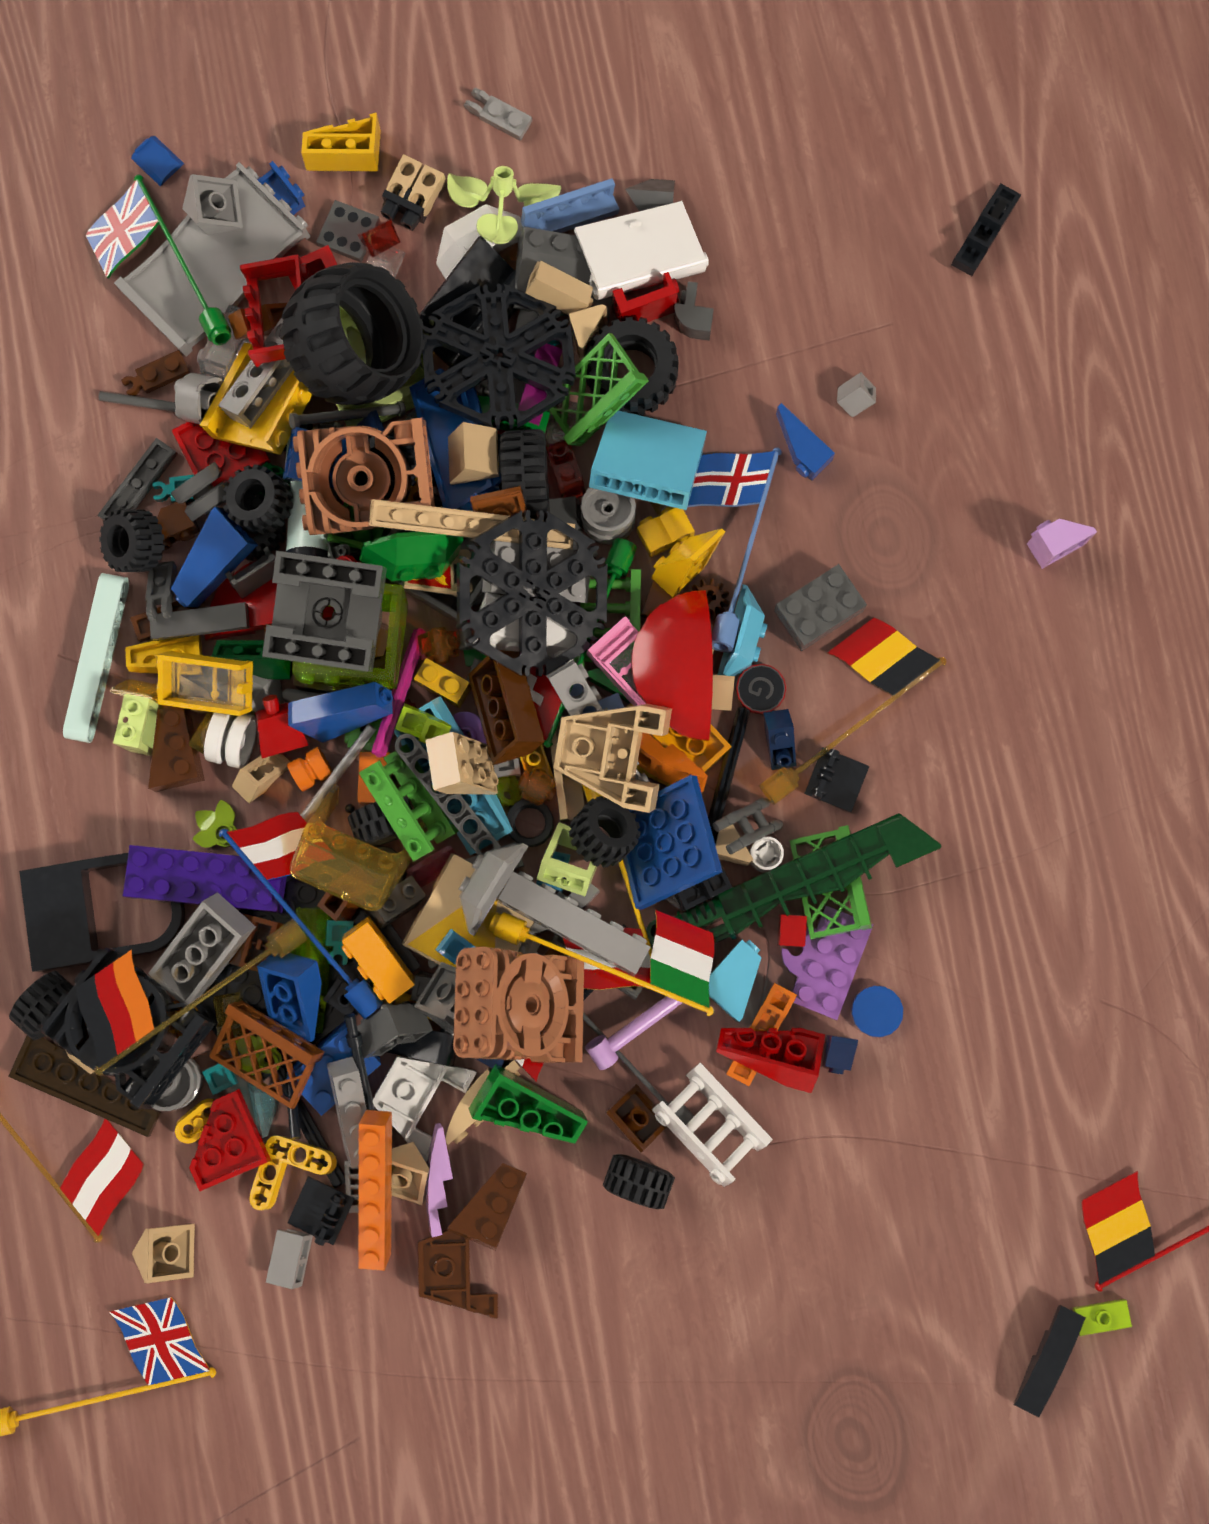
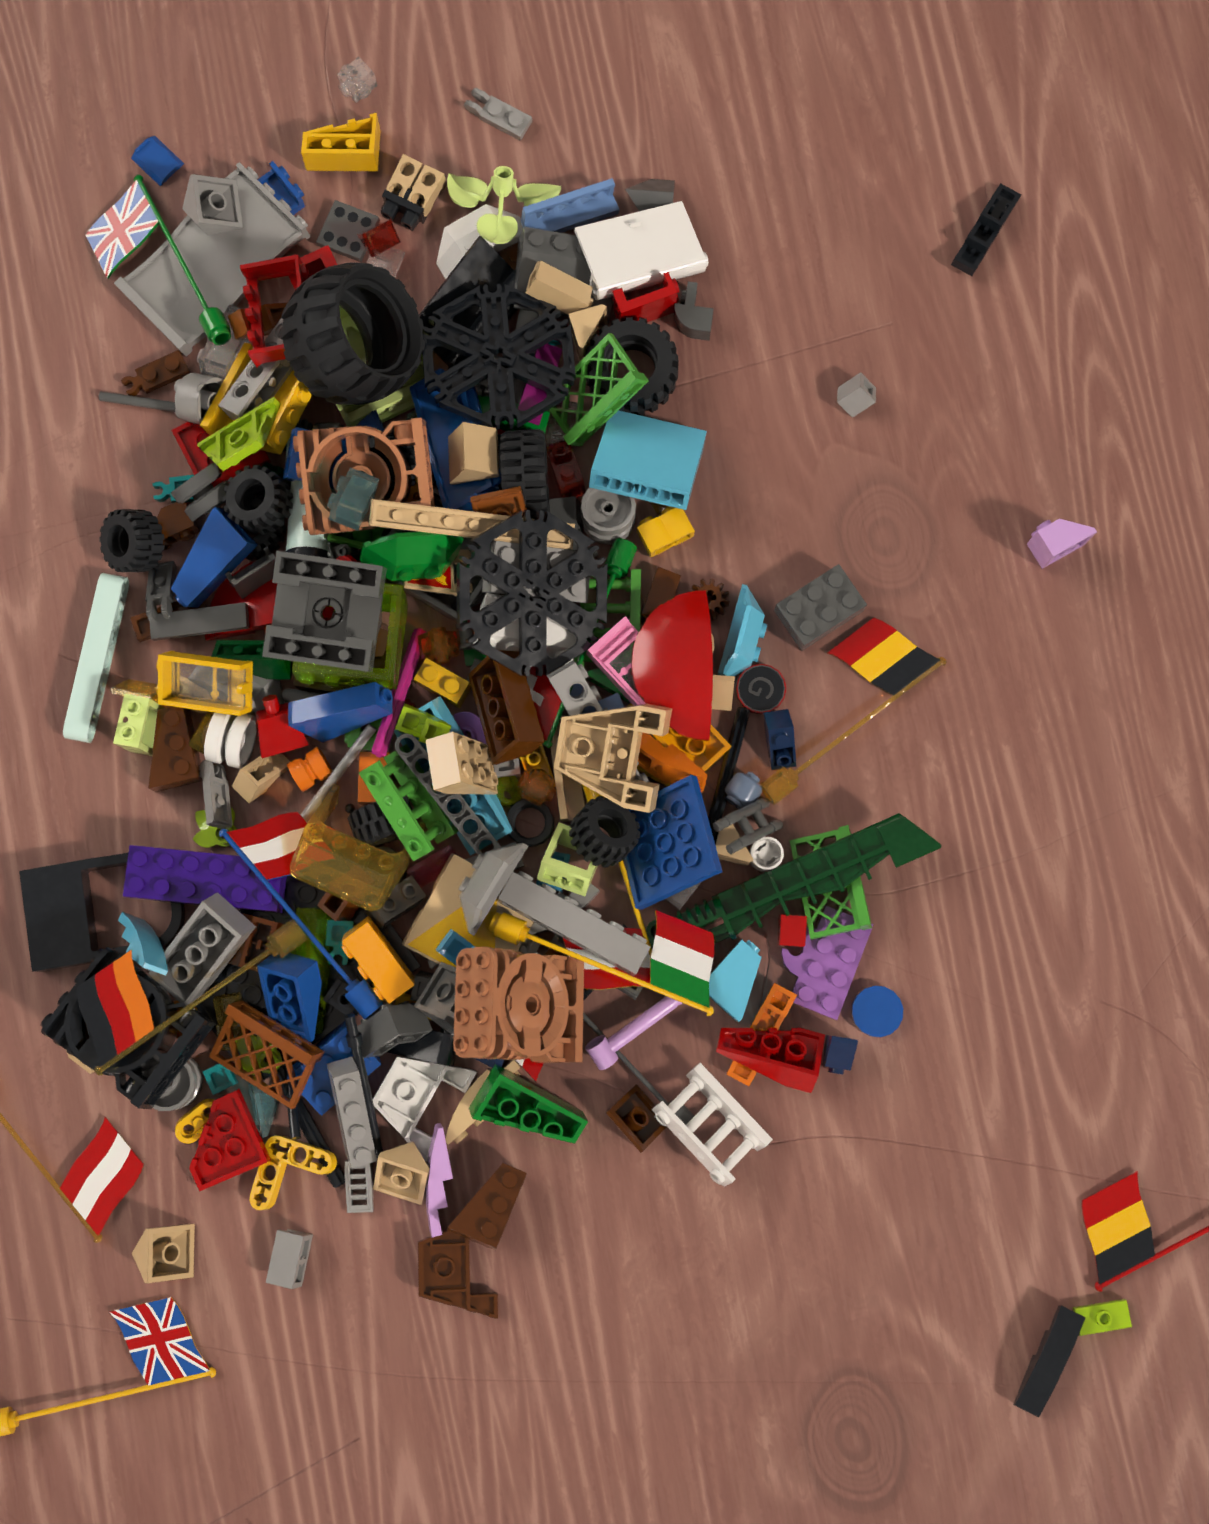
dark brown wing [8,1036,161,1137] -> none
black tyre [9,971,73,1040] -> none
dark grey tile [97,438,178,520] -> none
yellow wing [125,635,204,675] -> none
black hinge [287,1176,355,1246] -> none
dark grey bar [289,401,406,429] -> none
orange brick [359,1110,392,1271] -> none
black tyre [603,1154,675,1209] -> none
yellow slope [651,528,725,598] -> none
black slope [674,865,732,911] -> none
flag [687,447,782,653] -> none
blue slope [776,403,835,480] -> none
black hinge [804,747,869,813] -> none
none -> medium azure slope [118,912,168,976]
none -> lime wing [197,397,280,471]
none -> light grey hinge [199,760,233,829]
none -> clear light blue brick [327,468,379,531]
none -> clear brick [337,57,378,103]
none -> sand blue head [725,771,762,809]

